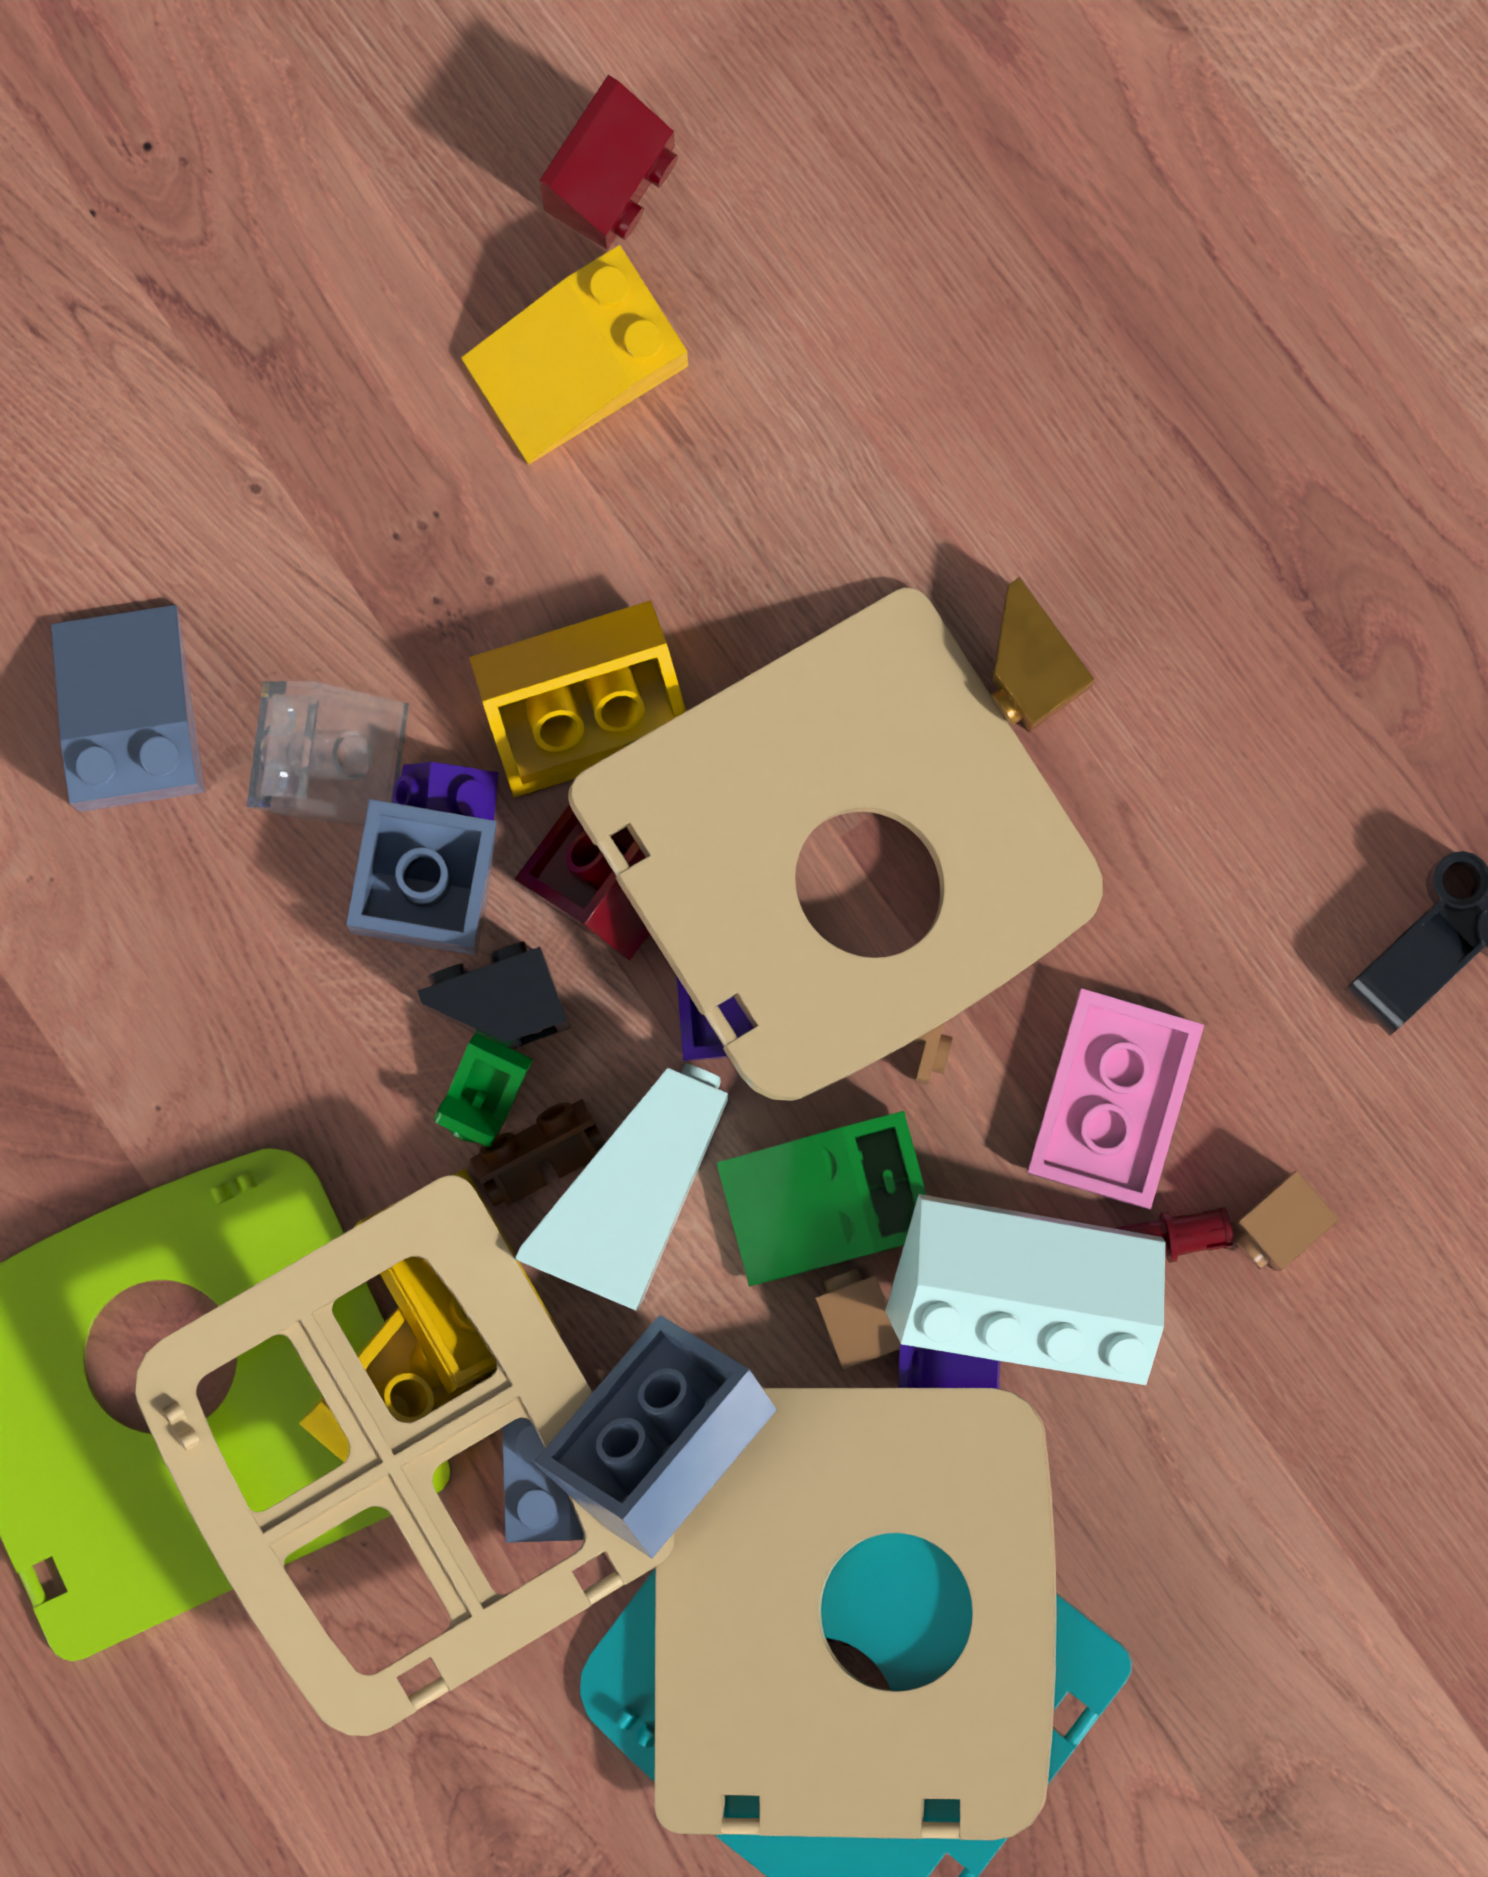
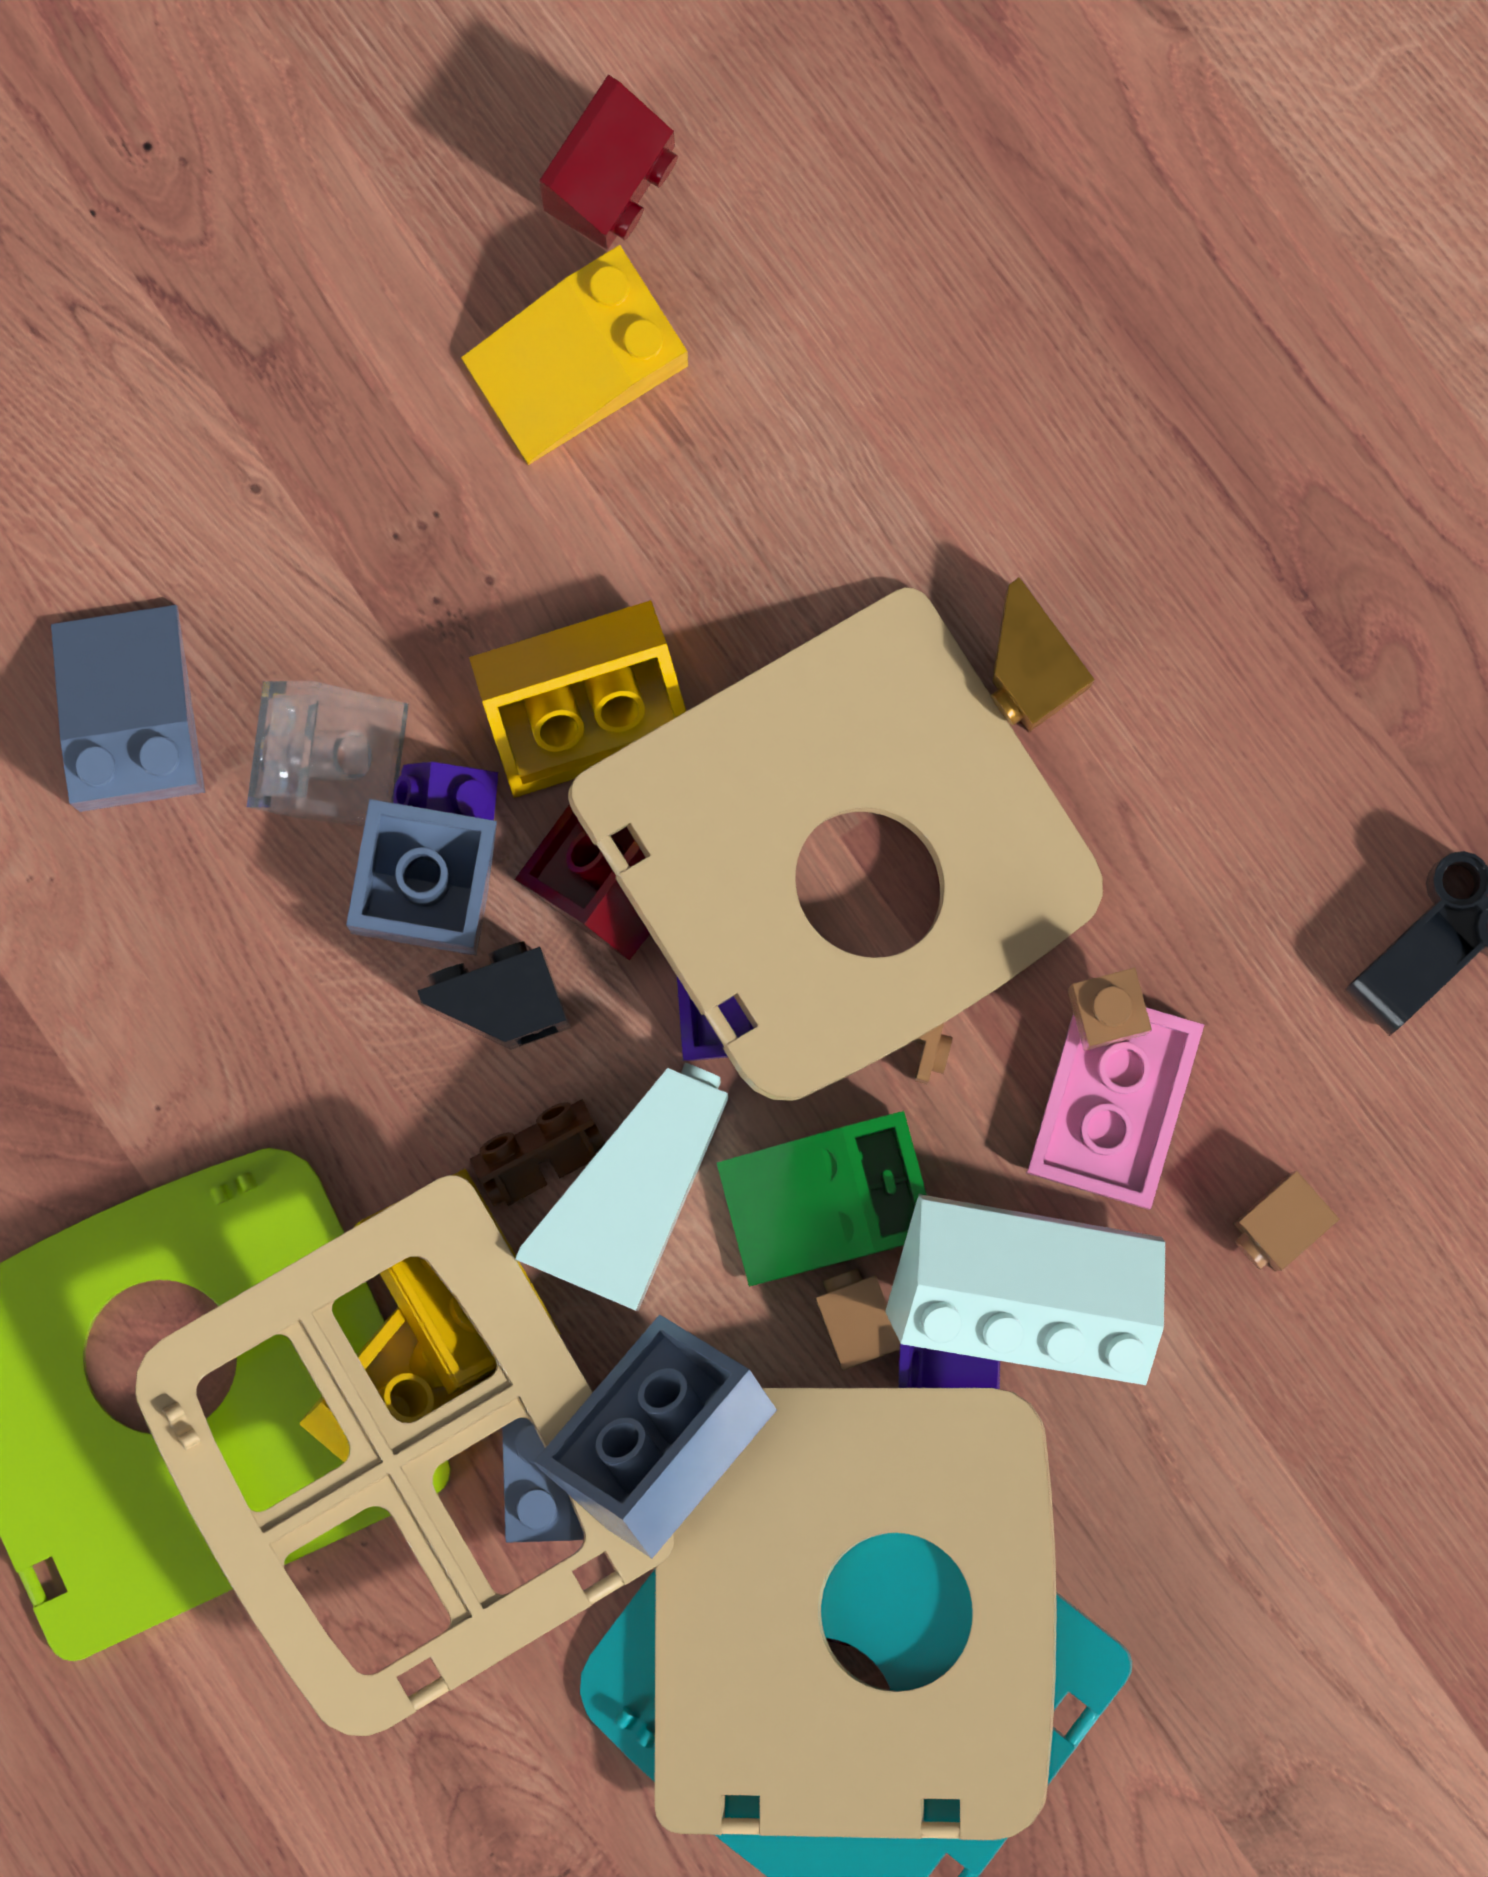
green bracket [433,1032,533,1147] -> none
dark red axle [1114,1207,1233,1263] -> none
none -> medium nougat brick [1067,967,1152,1051]

